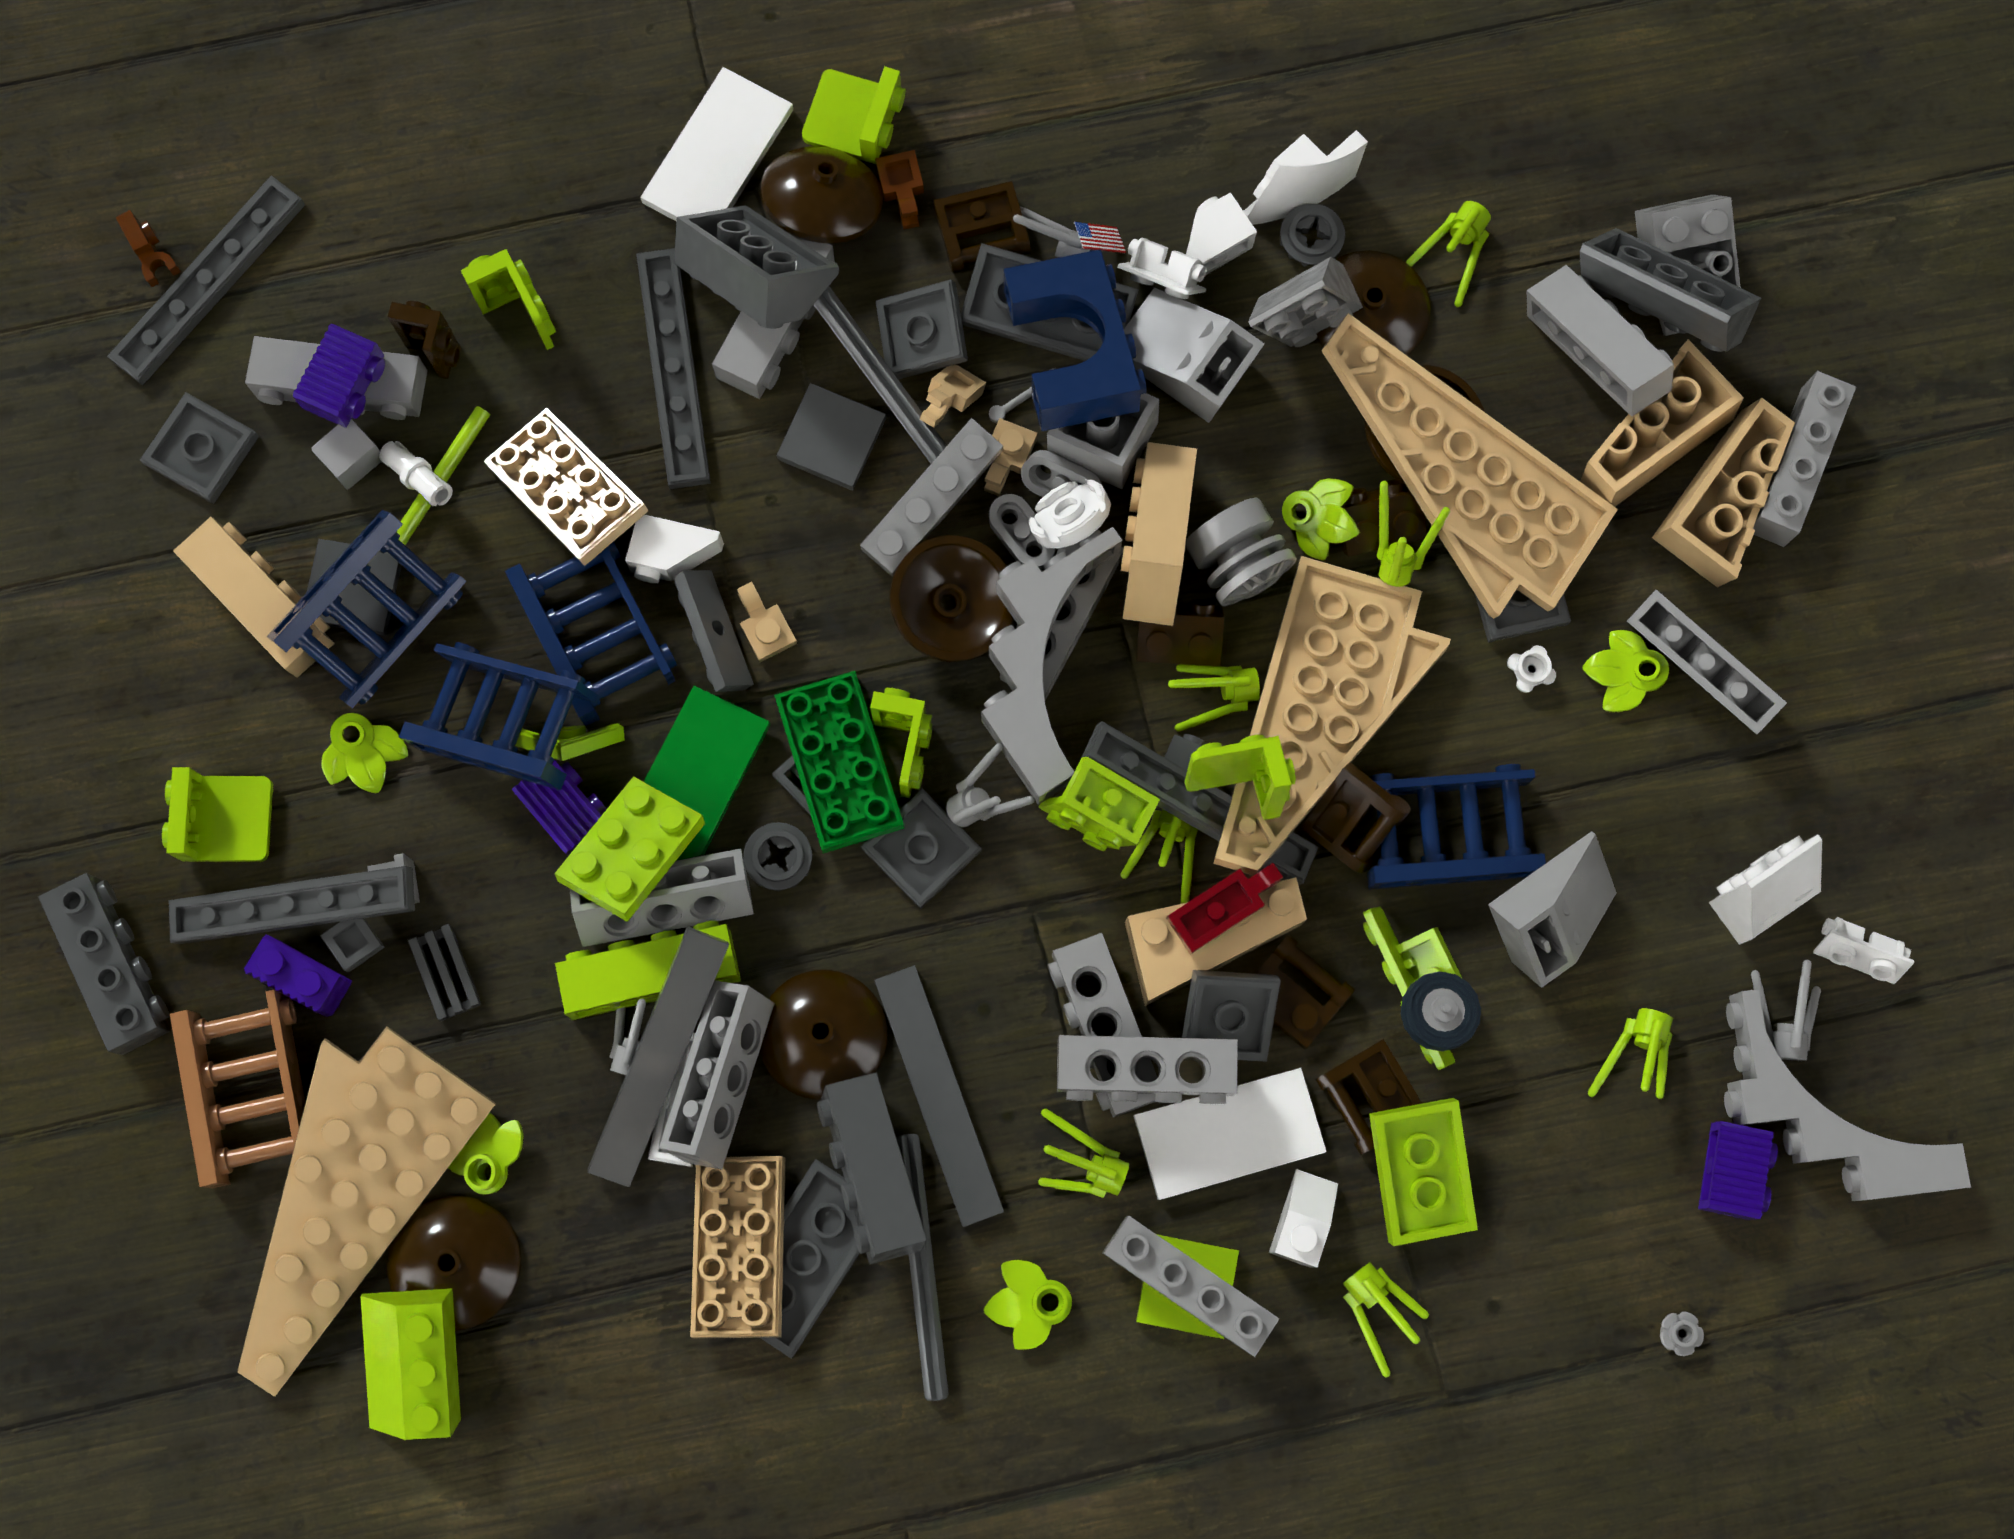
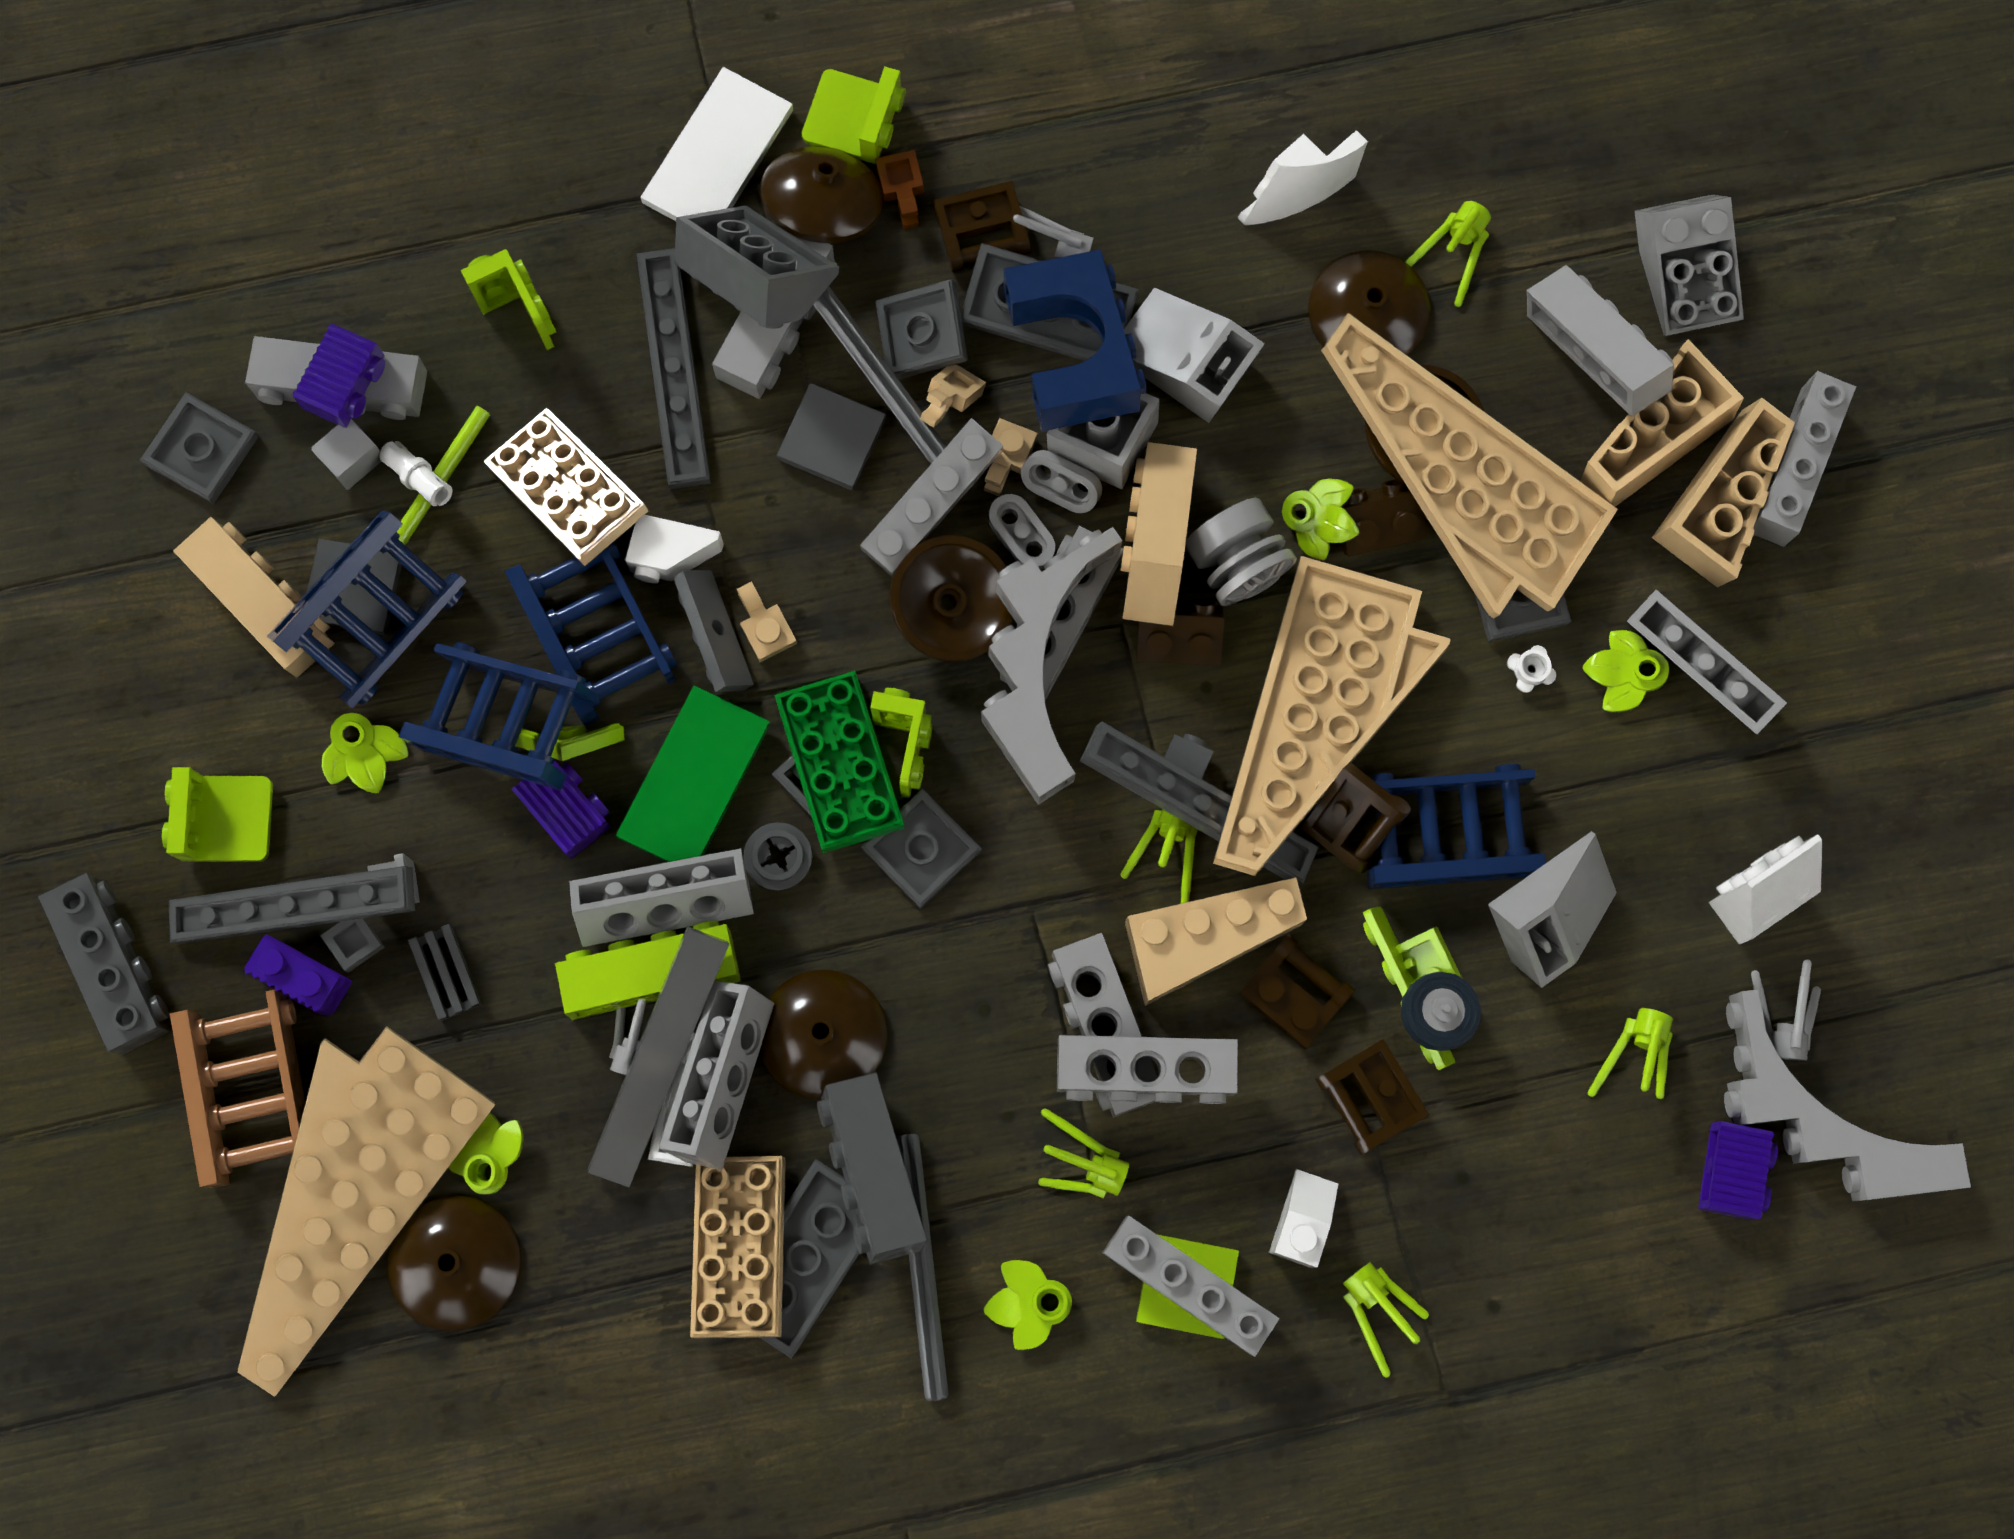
dark grey tile [107,175,305,386] -> none
reddish brown plate [115,210,181,287] -> none
lime slope [361,1288,461,1440] -> none
dark brown bracket [388,301,461,379] -> none
lime plate [554,776,705,922] -> none
dark grey tile [874,965,1004,1227] -> none
light grey plant [946,743,1035,827] -> none
light grey hinge [989,368,1055,423] -> none
white tile [1029,479,1111,549] -> none
lime bracket [1038,757,1160,851] -> none
sticker [1074,222,1126,253] -> none
white hinge [1117,237,1207,299] -> none
white tile [1134,1068,1326,1200] -> none
dark red plate [1166,863,1283,955] -> none
lime plant [1168,664,1260,732] -> none
dark grey tile [1182,970,1281,1062] -> none
lime bracket [1184,735,1296,820] -> none
white slope [1186,192,1257,275] -> none
light grey slope [1248,257,1363,347] -> none
dark grey gear [1280,204,1345,267] -> none
lime plate [1369,1098,1478,1246] -> none
lime plant [1376,481,1450,587] -> none
dark grey slope [1579,228,1762,352] -> none
light grey plate [1660,1311,1704,1356] -> none
white hinge [1813,917,1914,984] -> none

